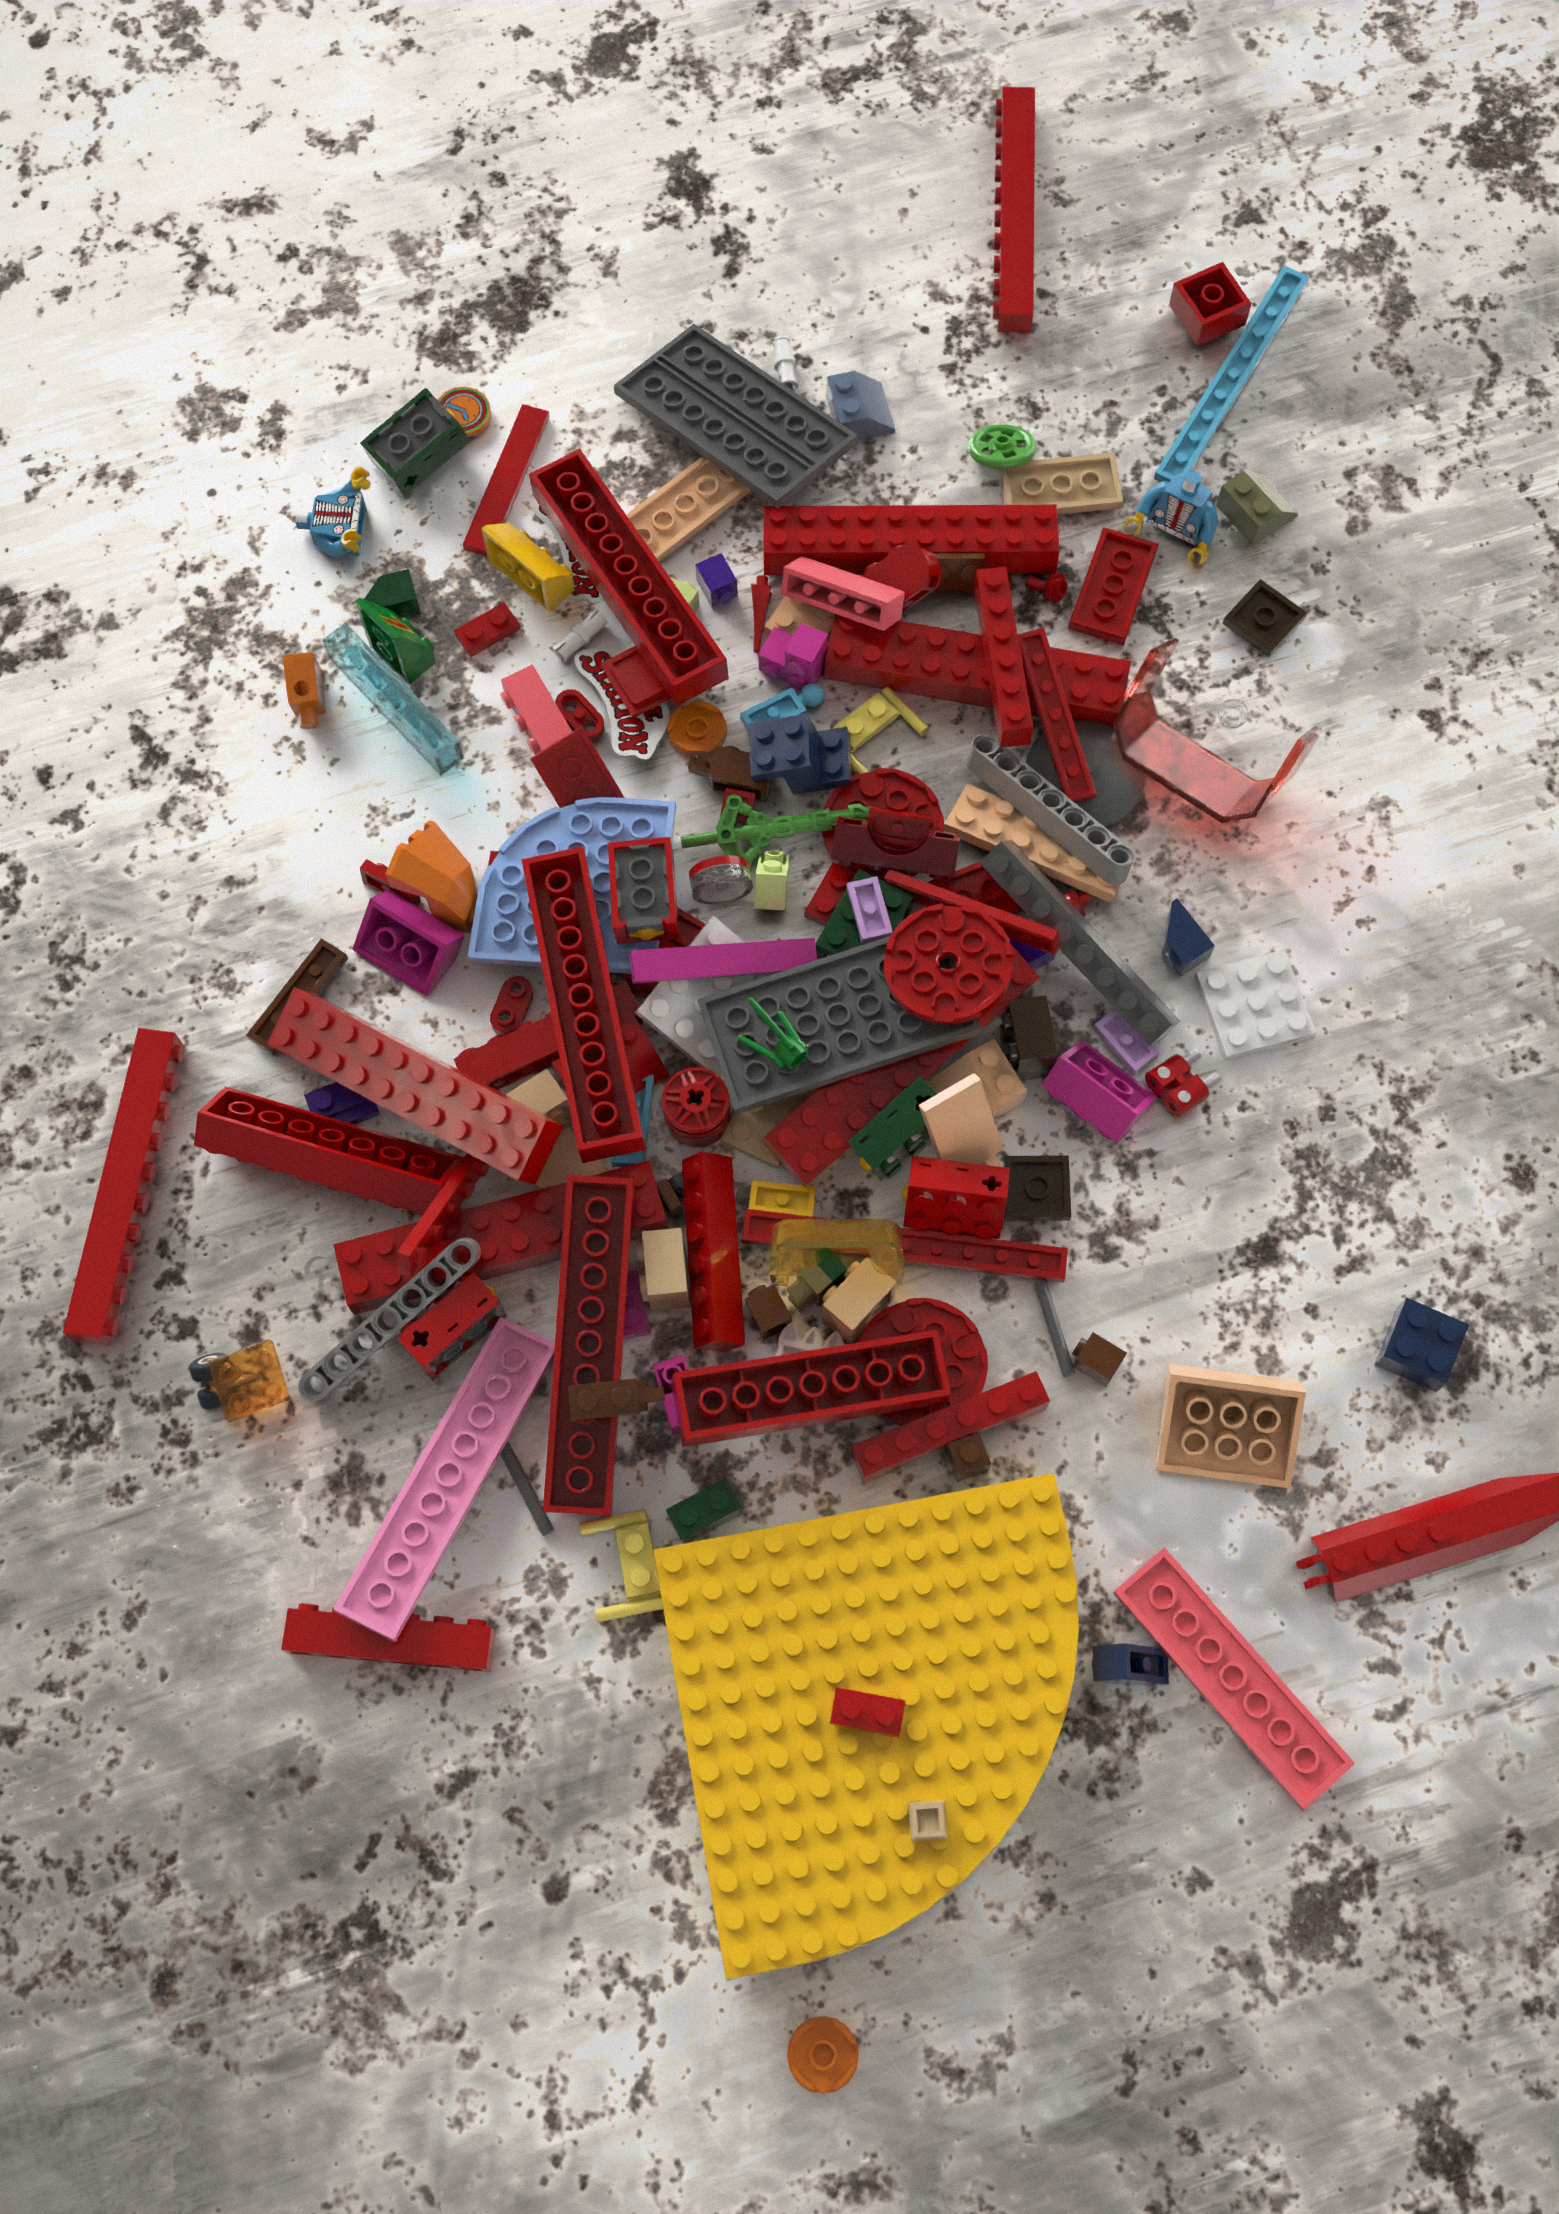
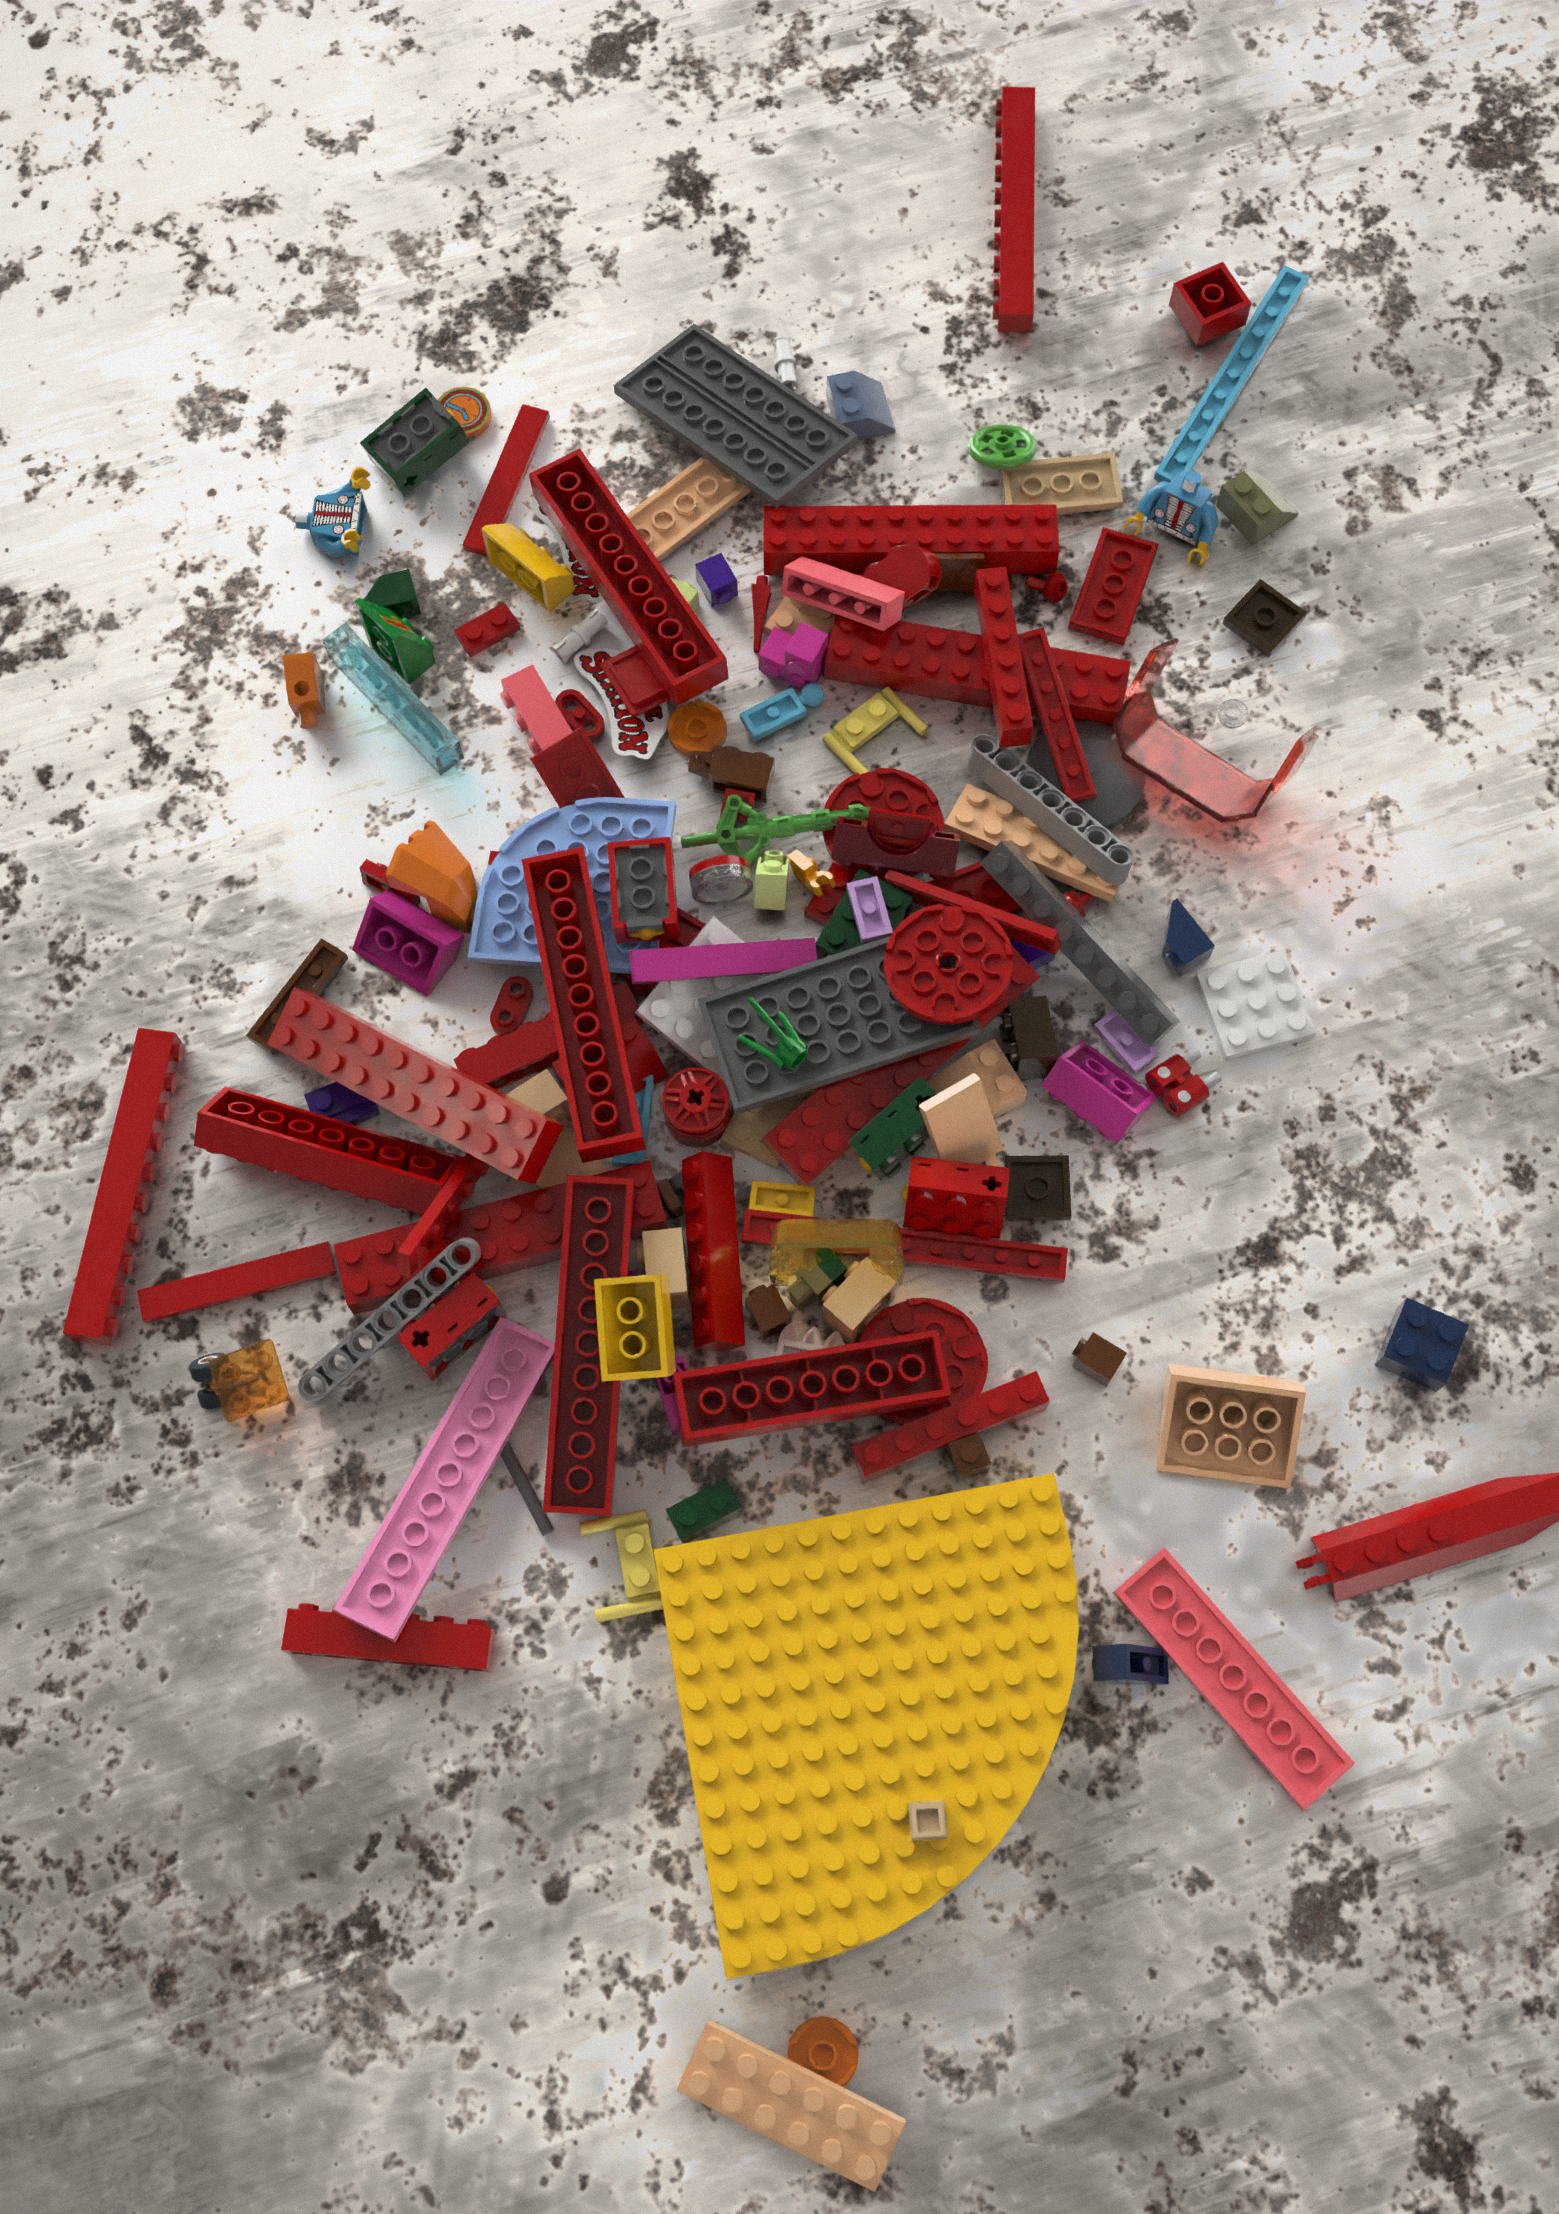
reddish brown hinge [568,1378,665,1422] -> none
dark blue bracket [749,713,852,795] -> none
red plate [830,1687,906,1738] -> none
dark grey bar [1034,1280,1075,1377] -> none
none -> red tile [137,1241,337,1323]
none -> yellow slope [594,1273,676,1381]
none -> light nougat plate [677,2019,906,2192]
none -> light orange plate [787,850,836,896]

